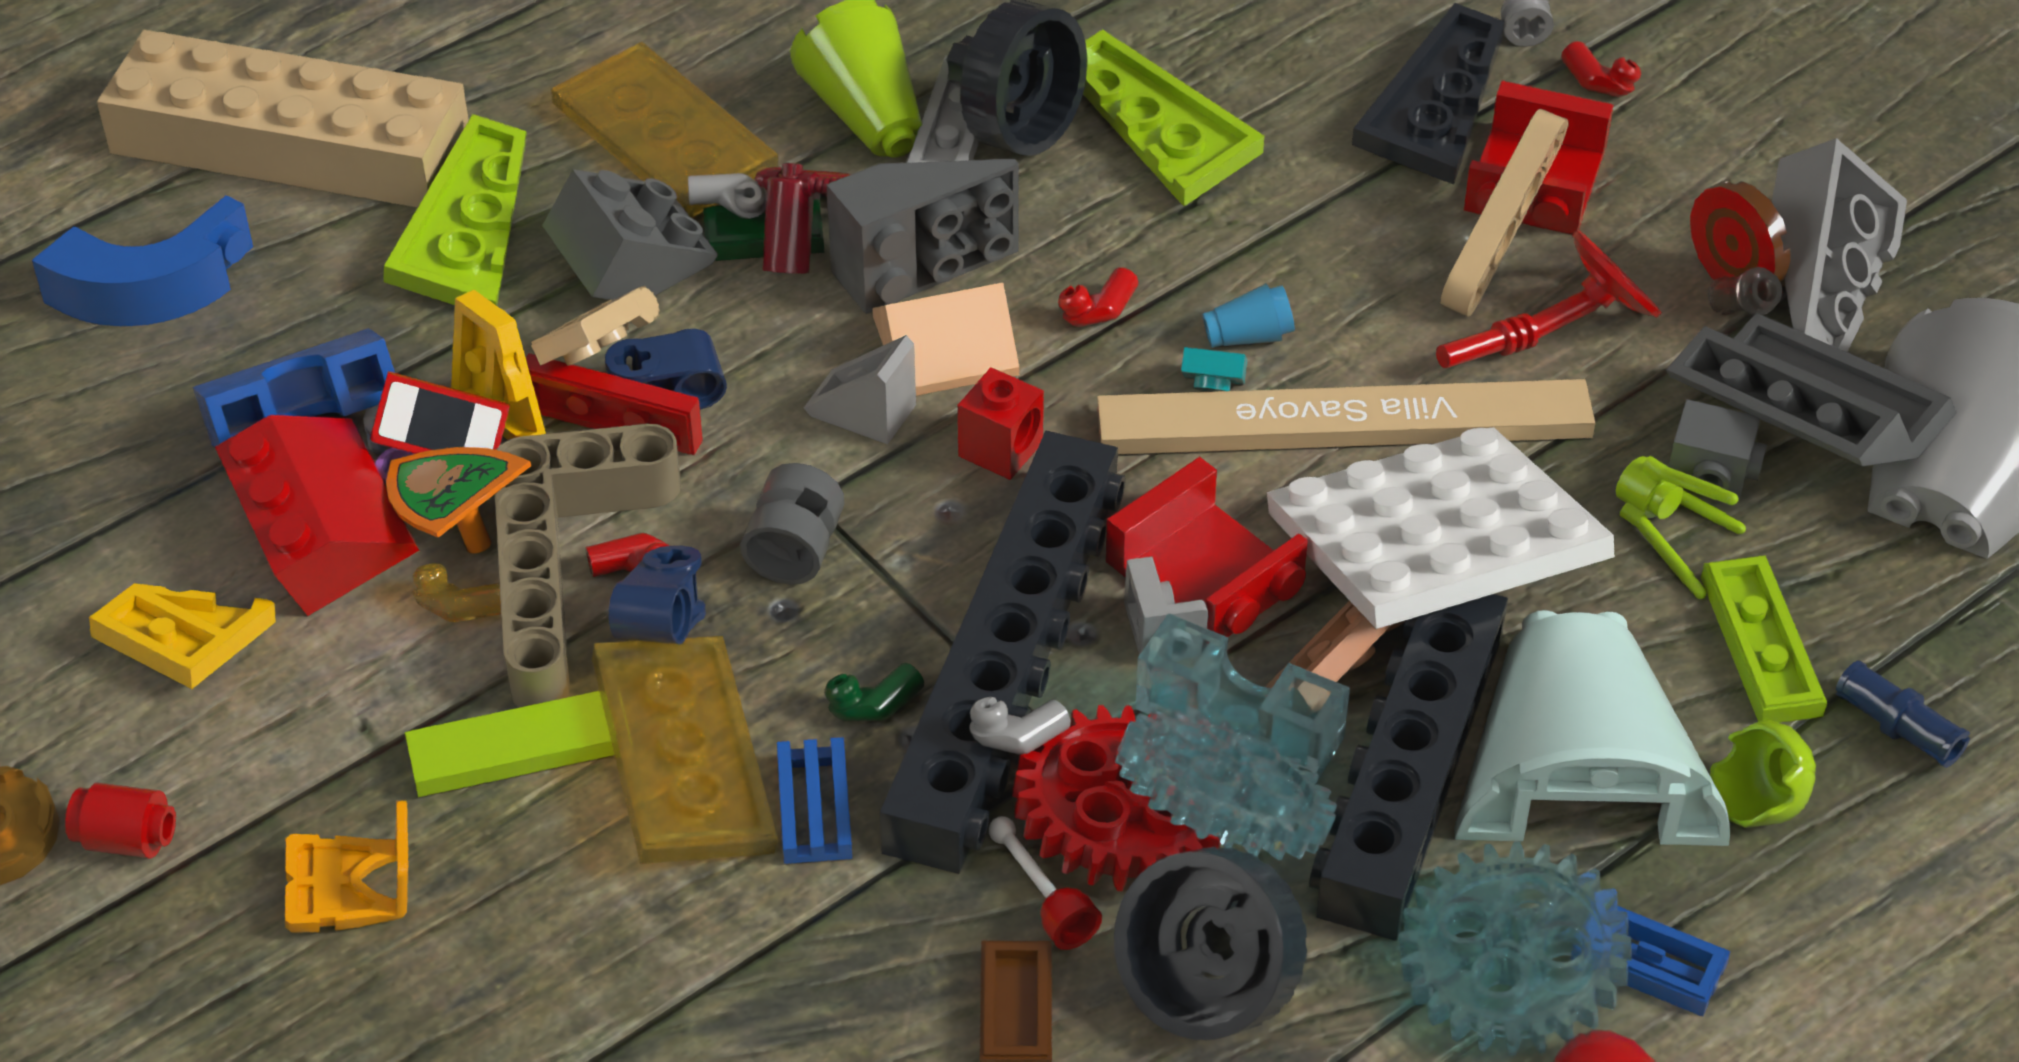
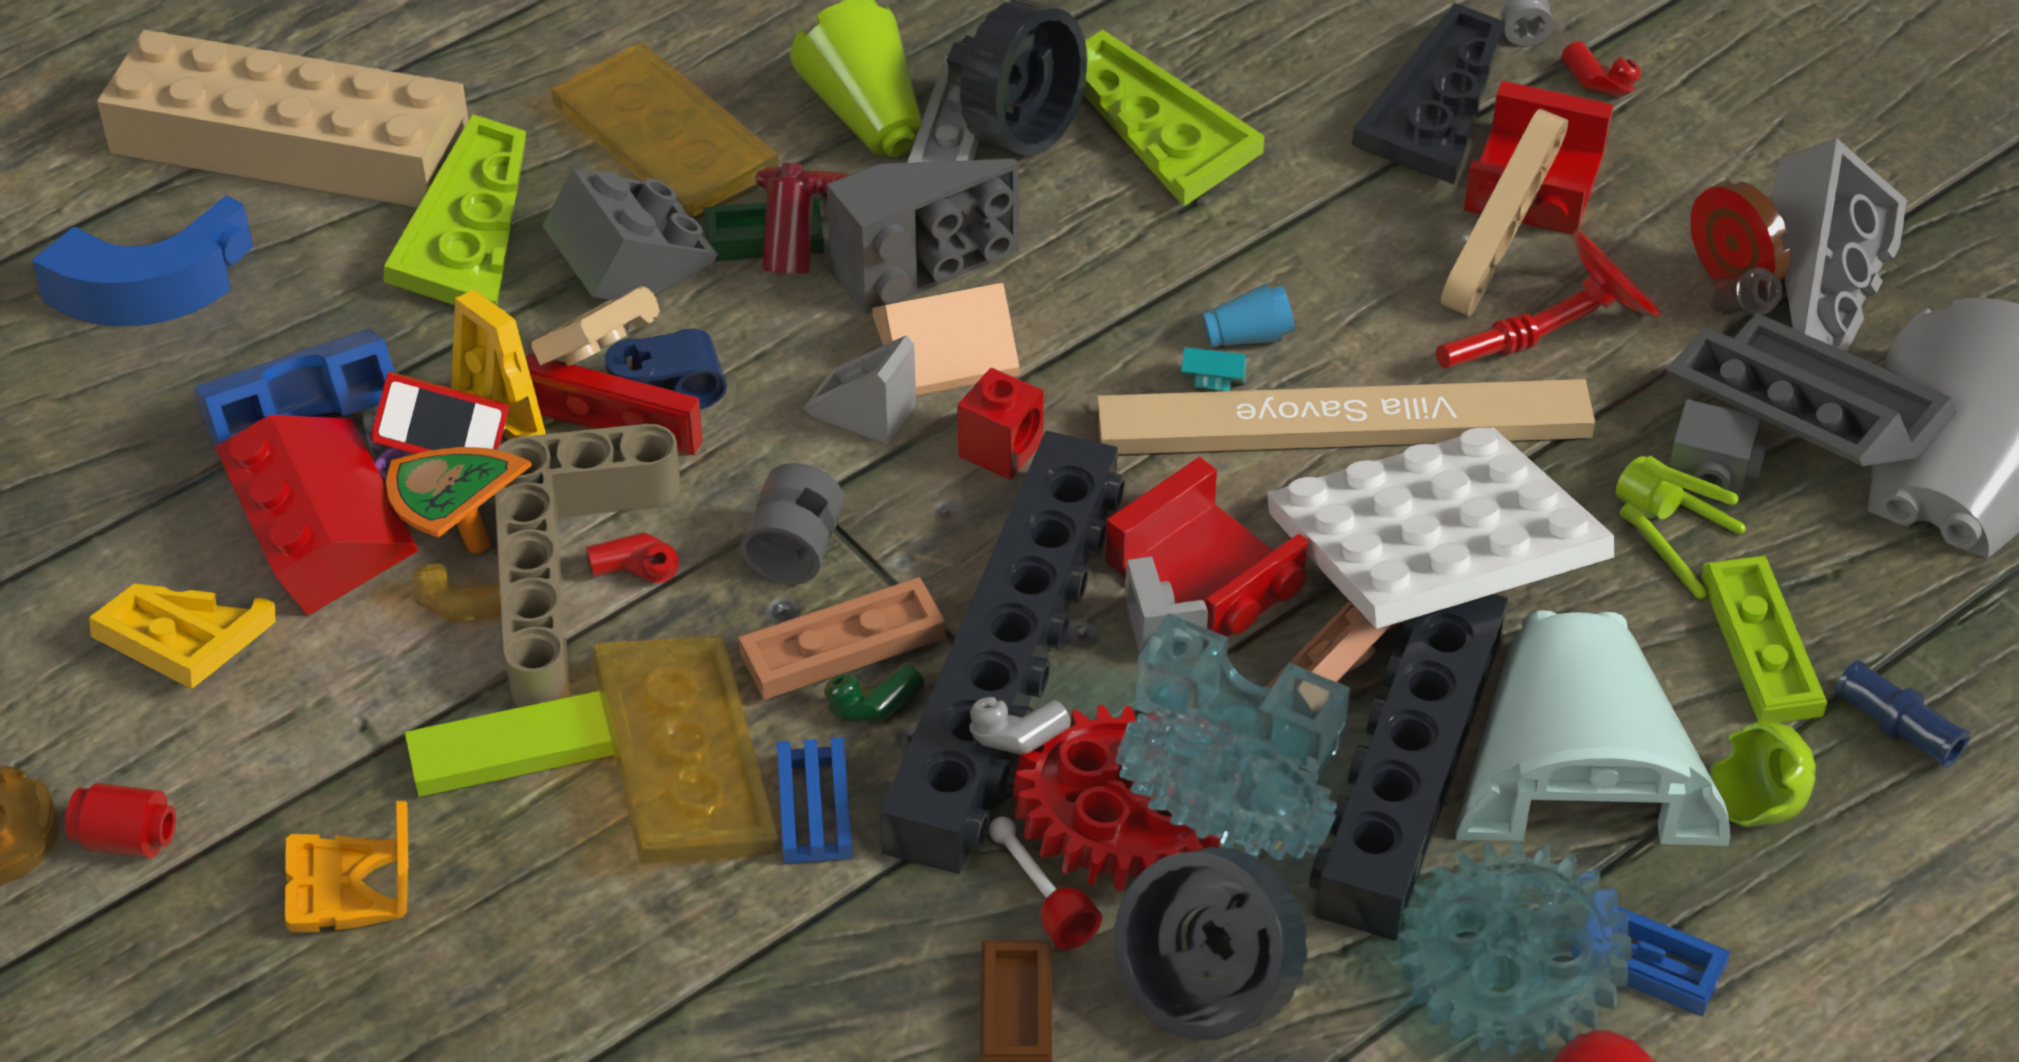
dark blue piece [609,545,706,645] -> none
light grey arm [688,173,767,219] -> none
red arm [1058,267,1139,327] -> none
none -> nougat plate [738,577,946,700]

